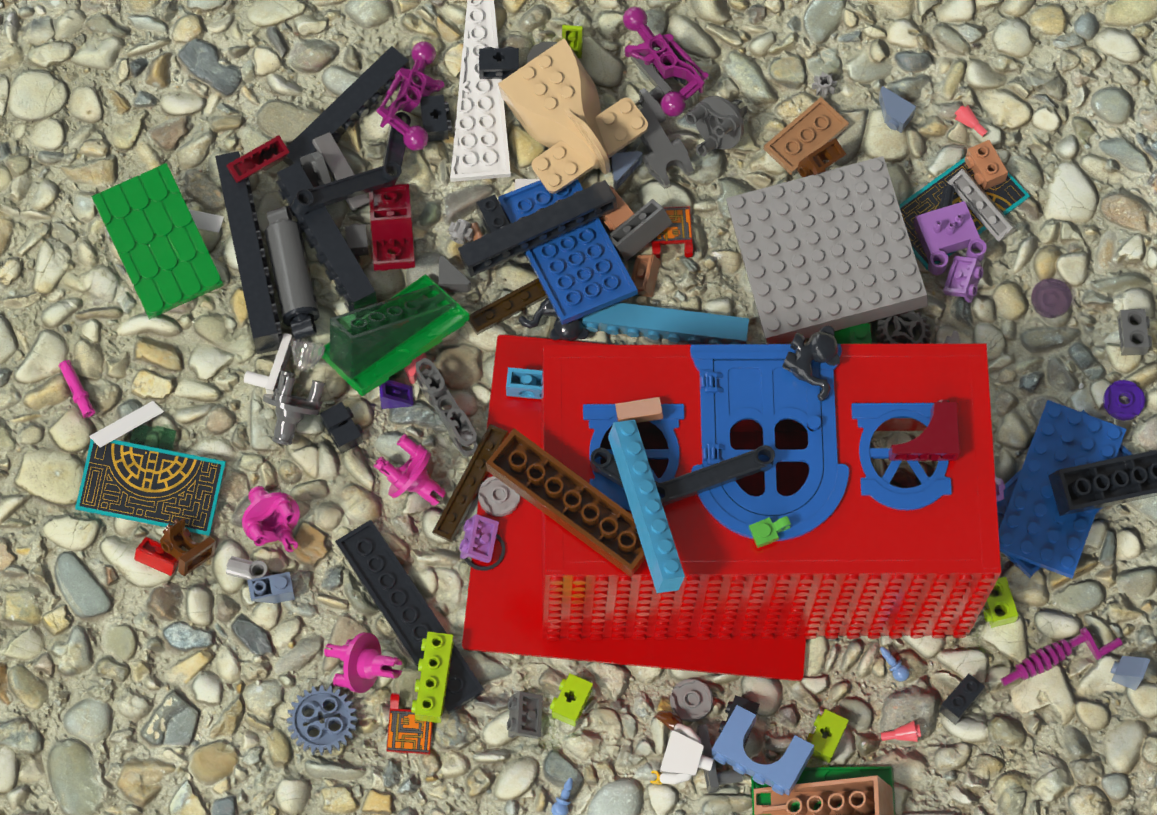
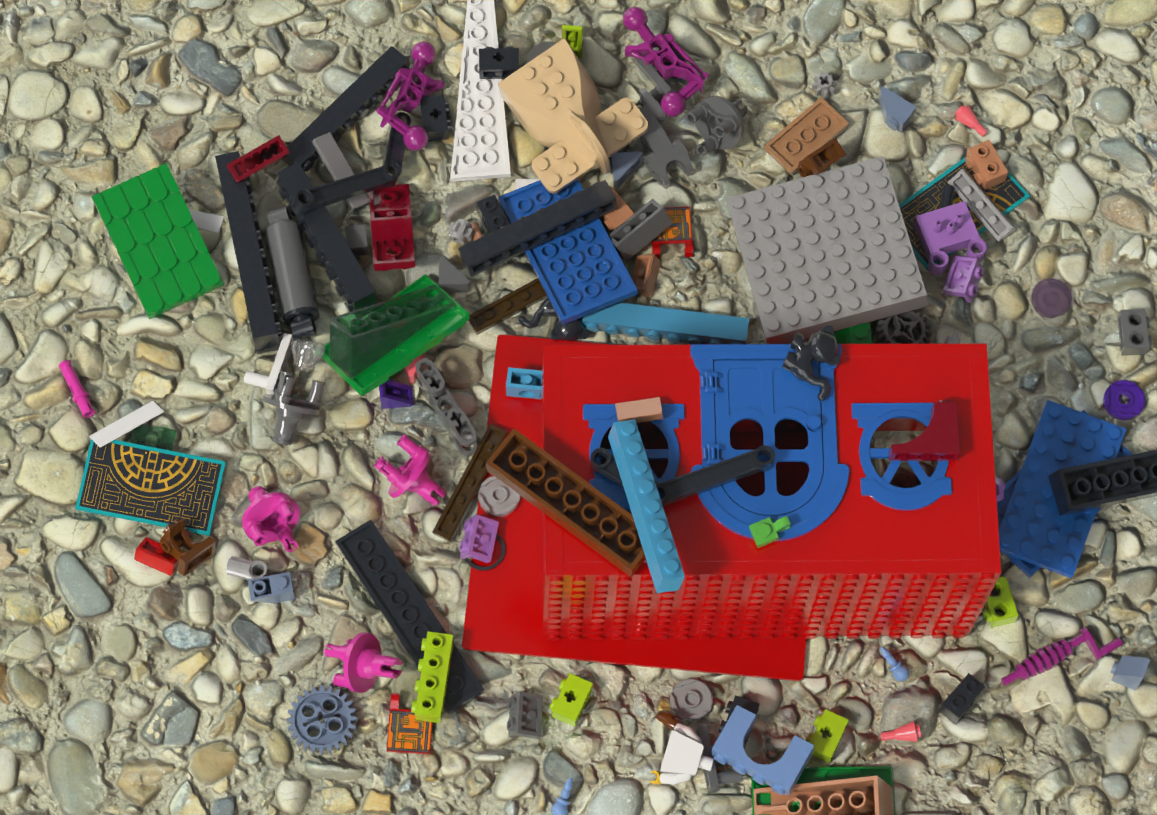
dark grey bracket [300,151,331,187] -> none
black piece [320,402,364,454] -> none

